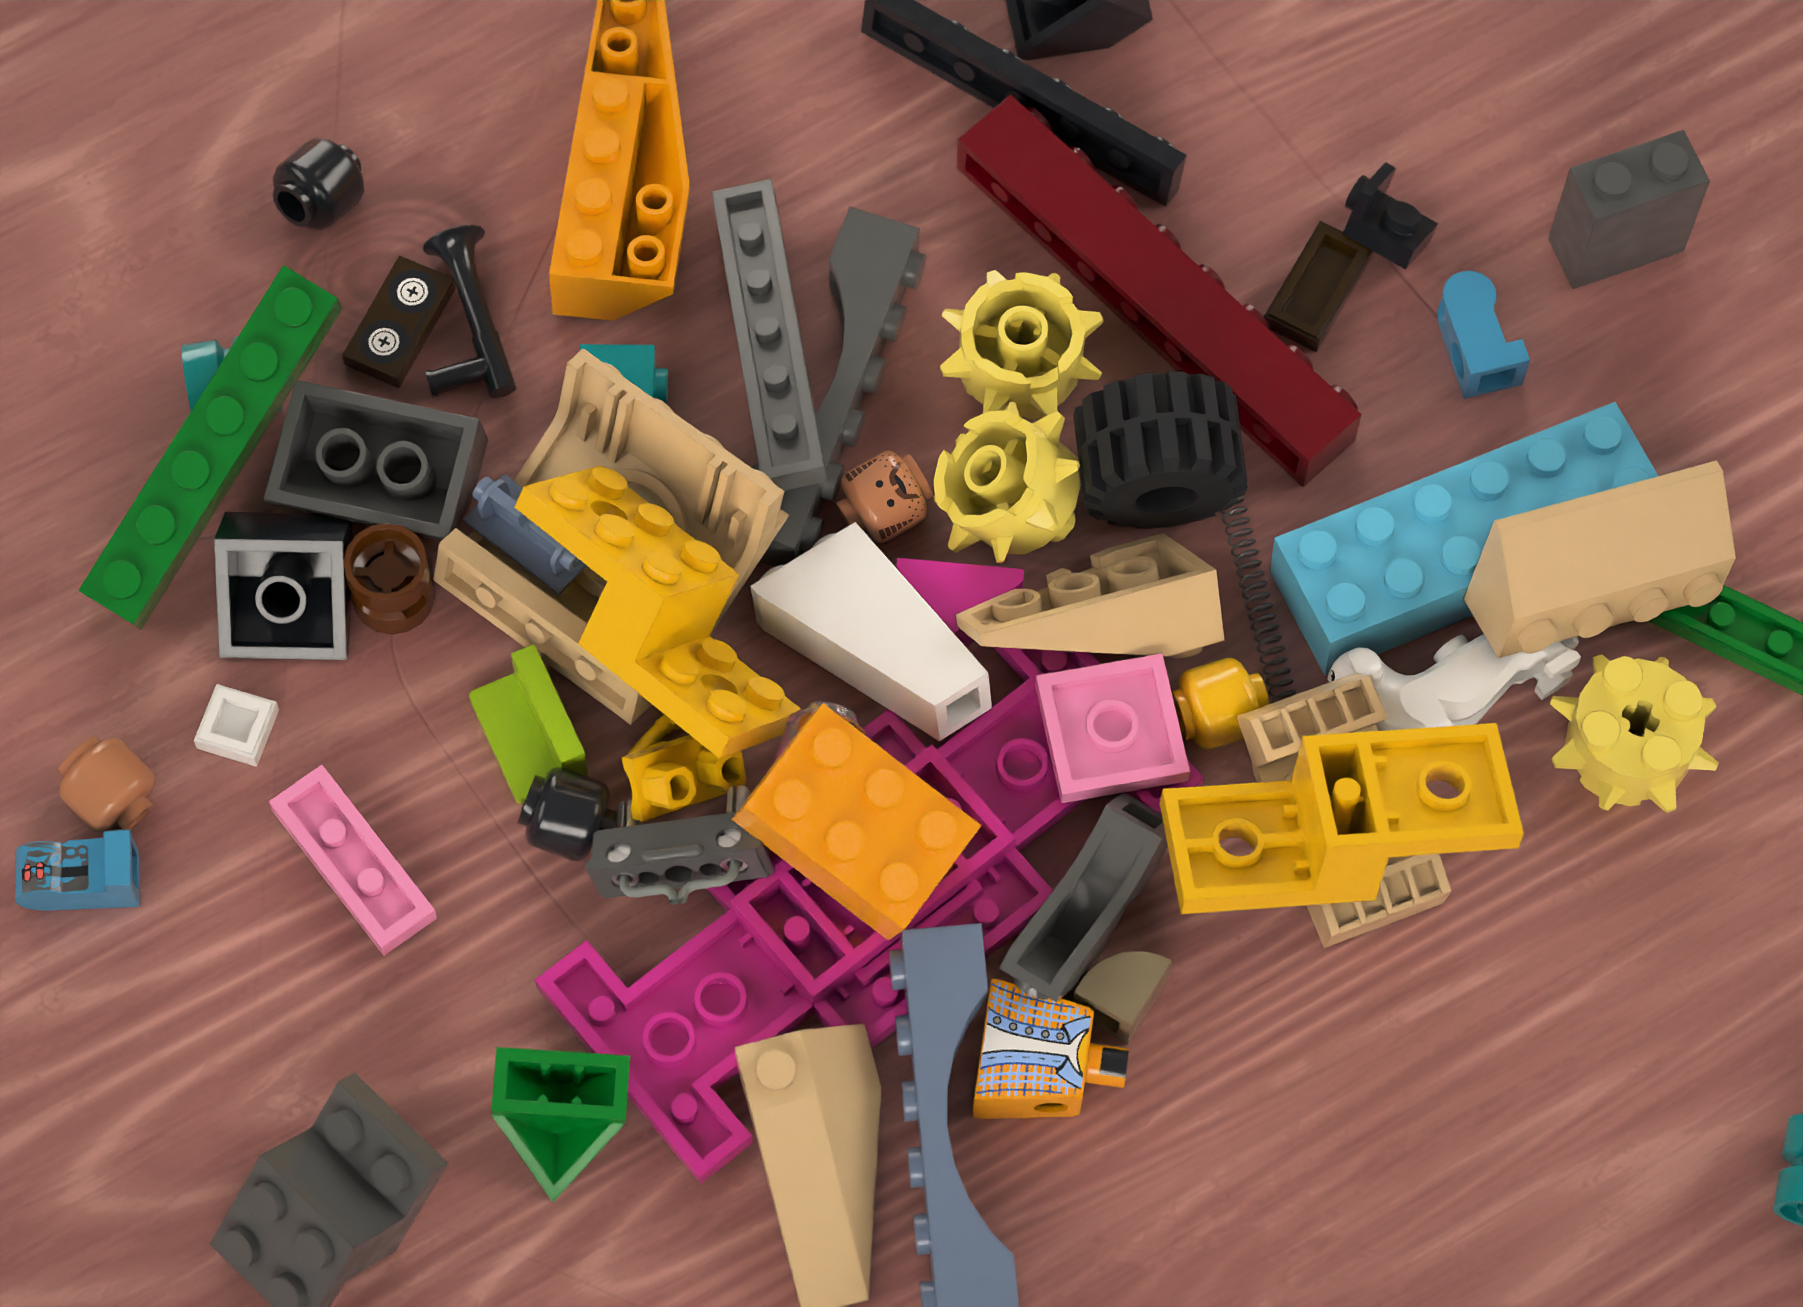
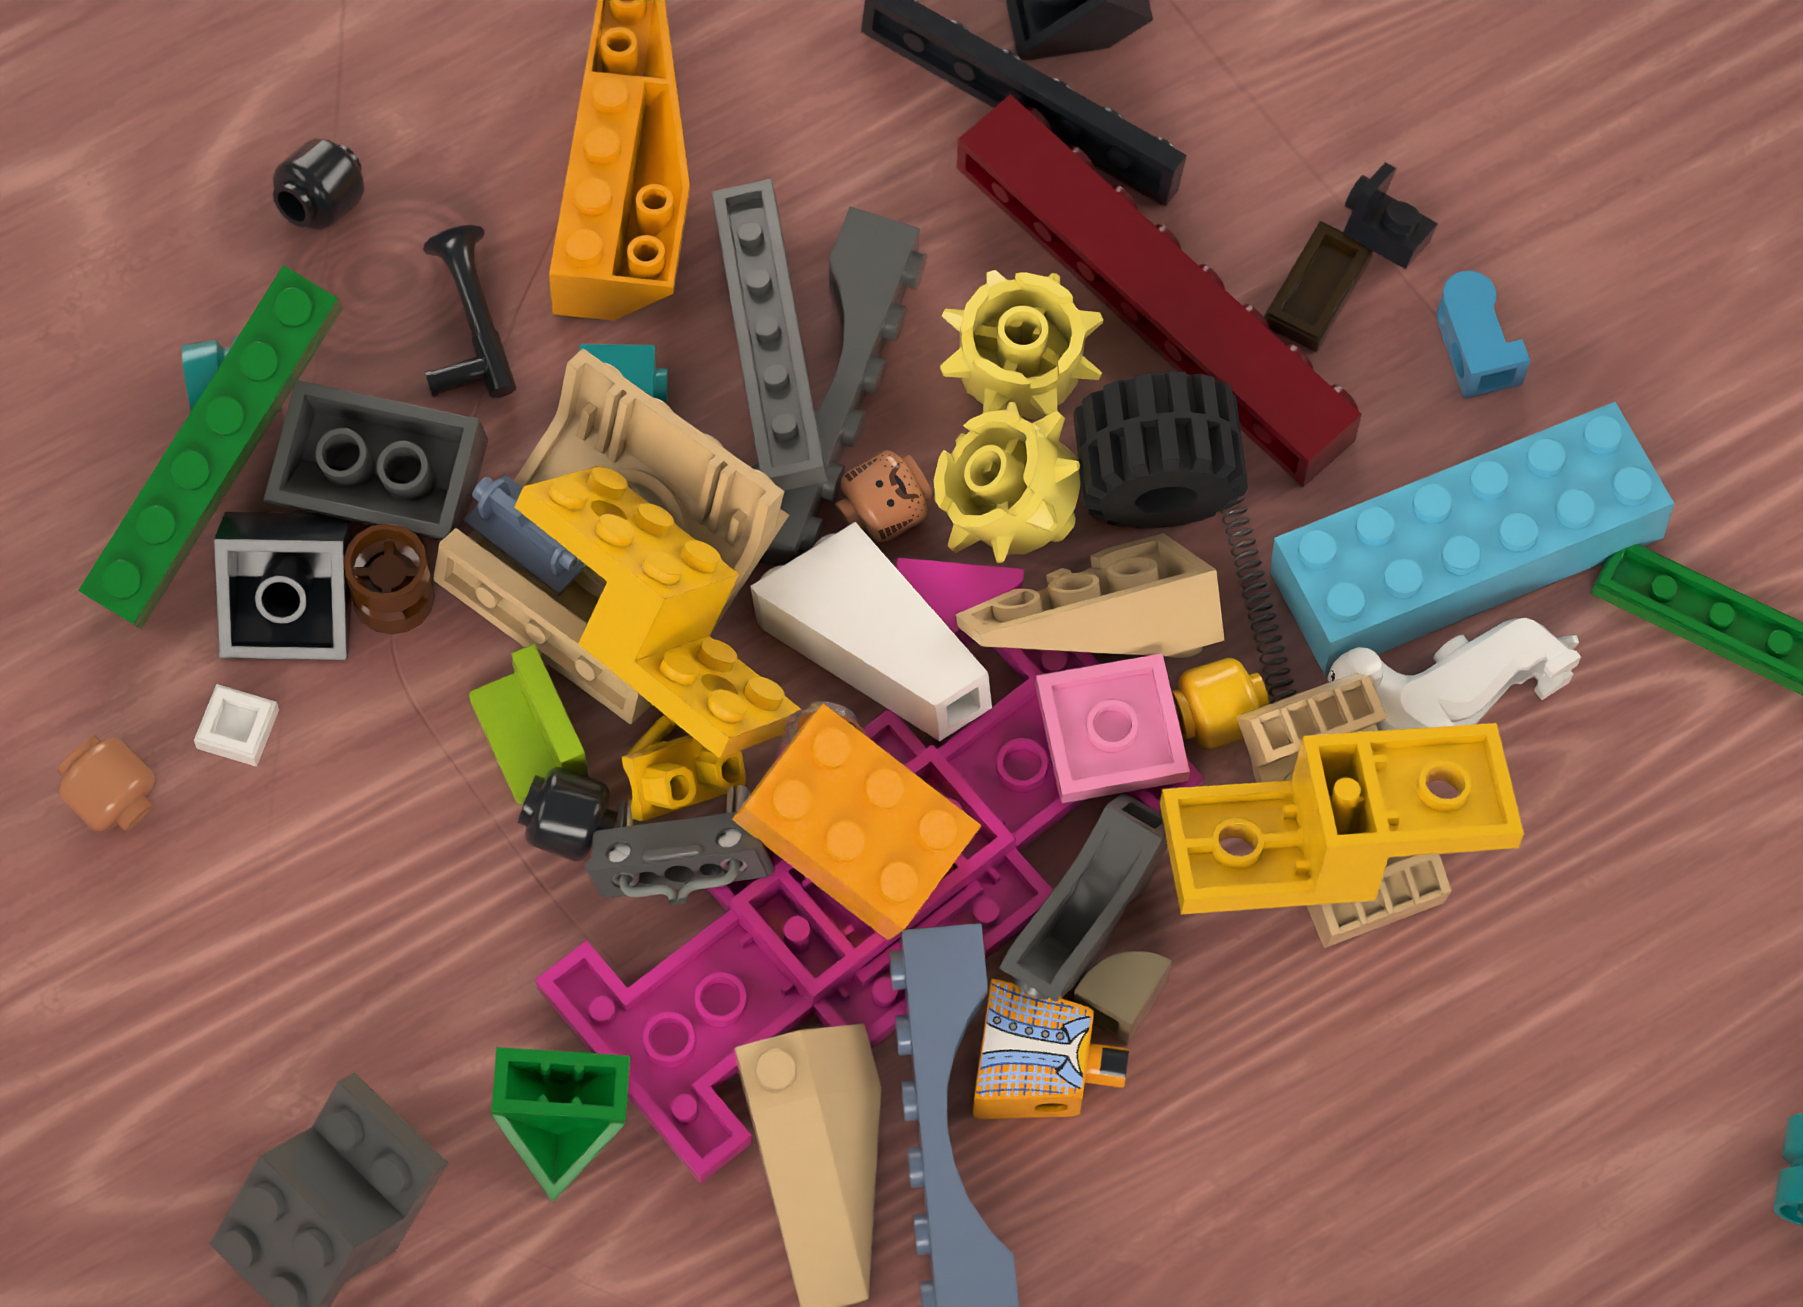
dark azure leg [15,830,140,911] -> none
bright pink plate [269,765,437,956] -> none
tile [342,255,456,388] -> none
tan slope [1464,460,1736,658] -> none
dark grey brick [1548,130,1710,289] -> none
light yellow brick [1550,654,1719,813] -> none

